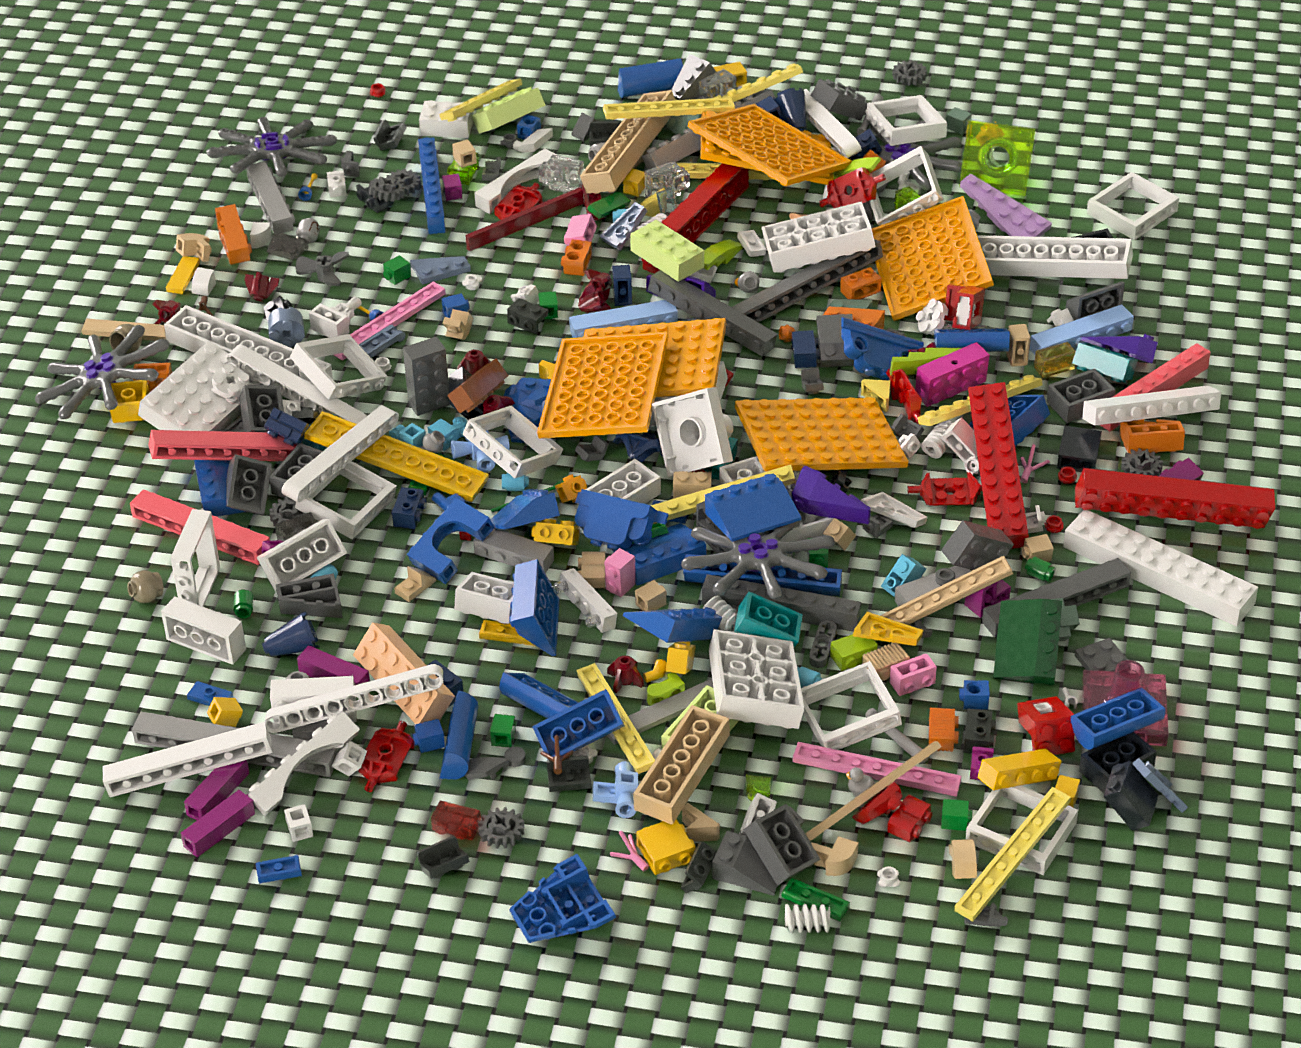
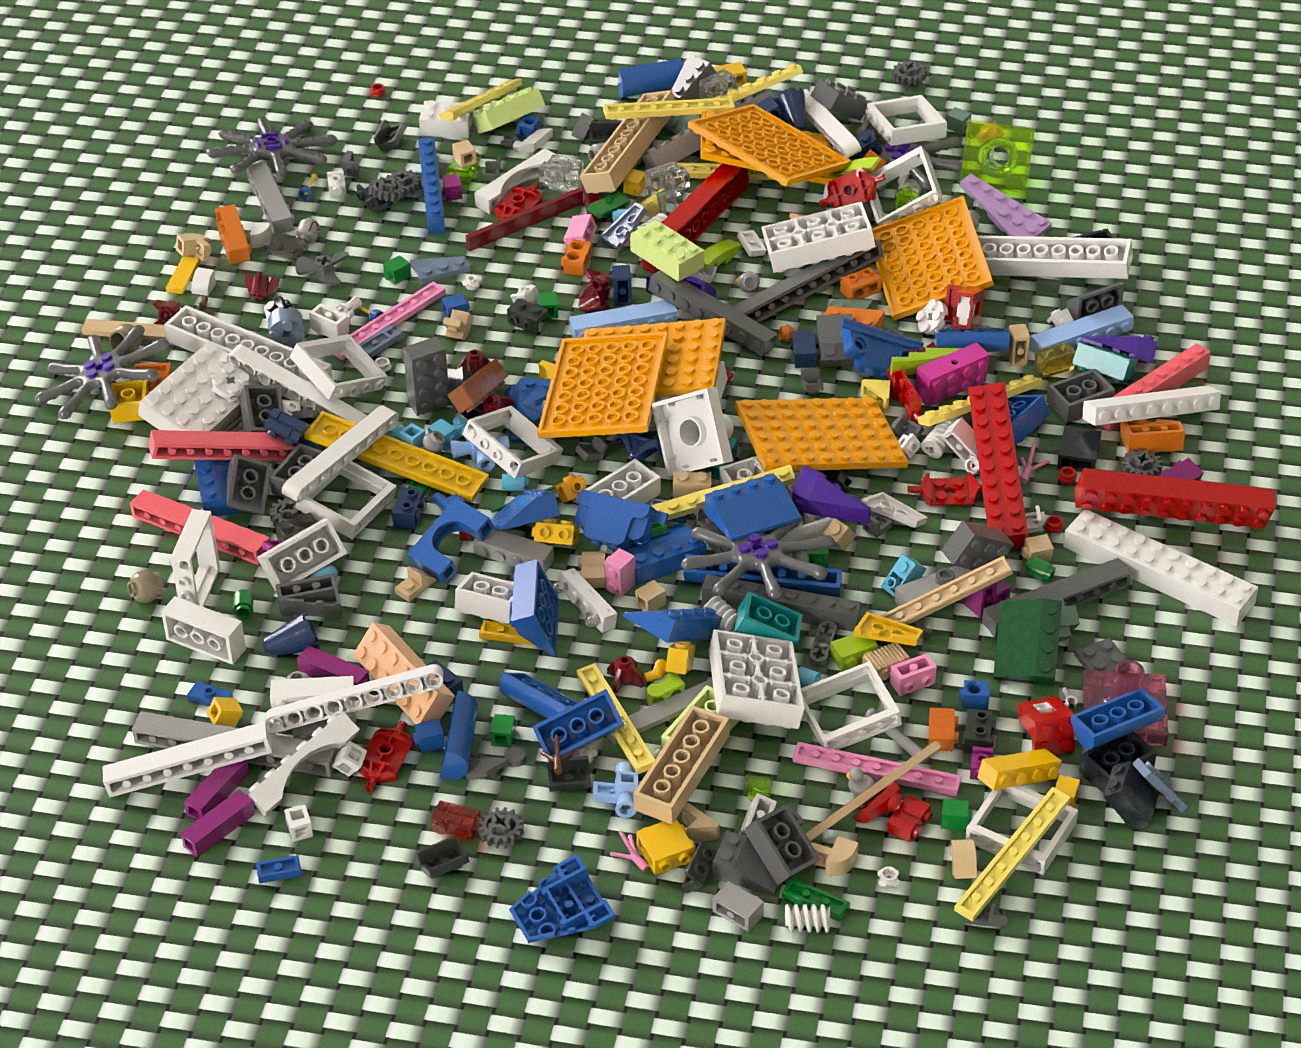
white window [1087,172,1179,240] -> none
none -> light grey brick [713,881,764,932]

